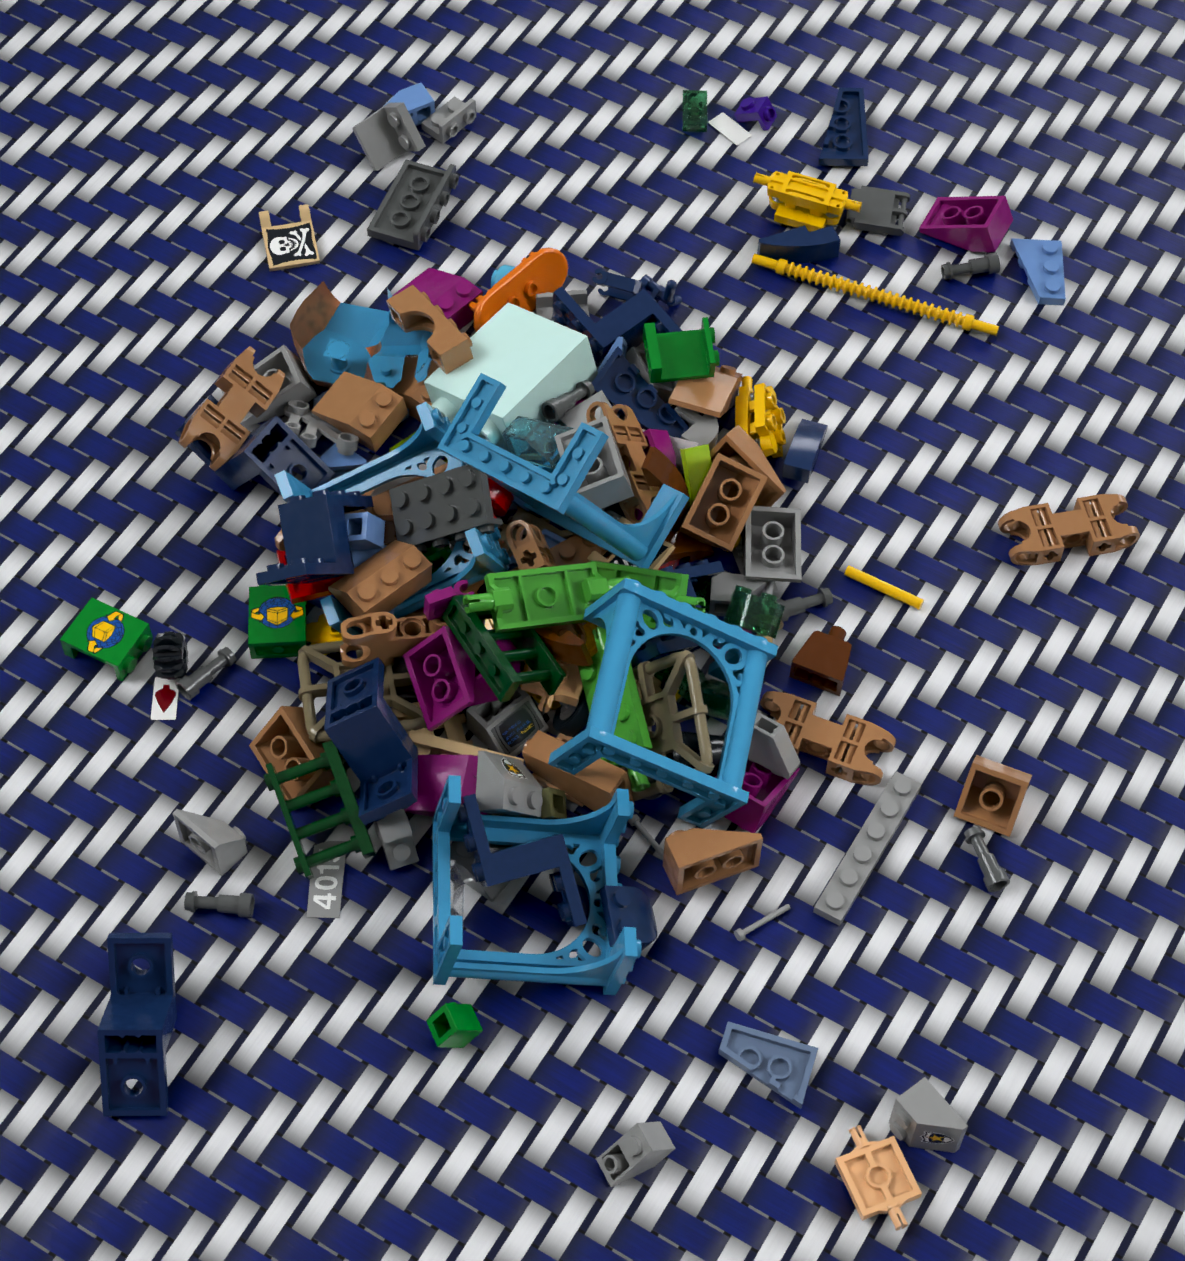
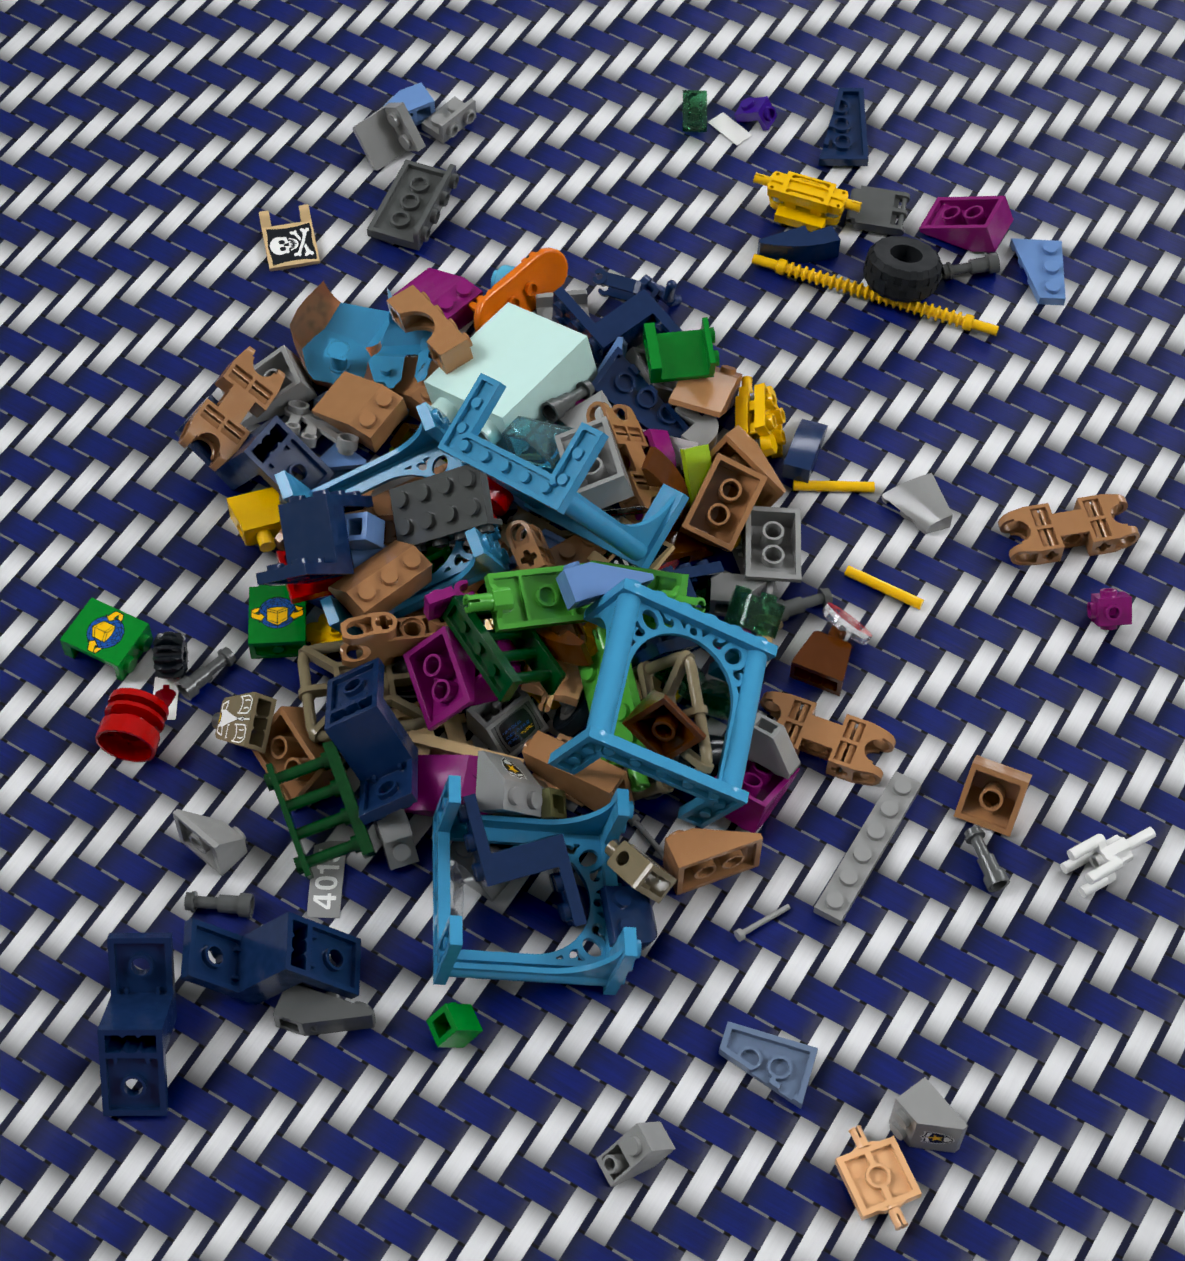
none -> red wheel [95,688,169,762]
none -> dark blue bracket [180,912,361,1005]
none -> dark tan torso [211,692,277,753]
none -> yellow torso [226,487,282,552]
none -> dark grey slope [273,982,376,1036]
none -> dark brown tile [390,422,419,449]
none -> medium blue slope [556,561,655,610]
none -> black sticker [604,506,649,517]
none -> dark tan torso [605,839,677,903]
none -> reddish brown slope [622,689,706,759]
none -> yellow bar [793,480,875,493]
none -> clear tile [822,602,872,645]
none -> black tyre [863,236,943,303]
none -> light grey slope [881,473,953,534]
none -> white plant [1060,827,1156,898]
none -> magenta brick [1087,588,1132,630]

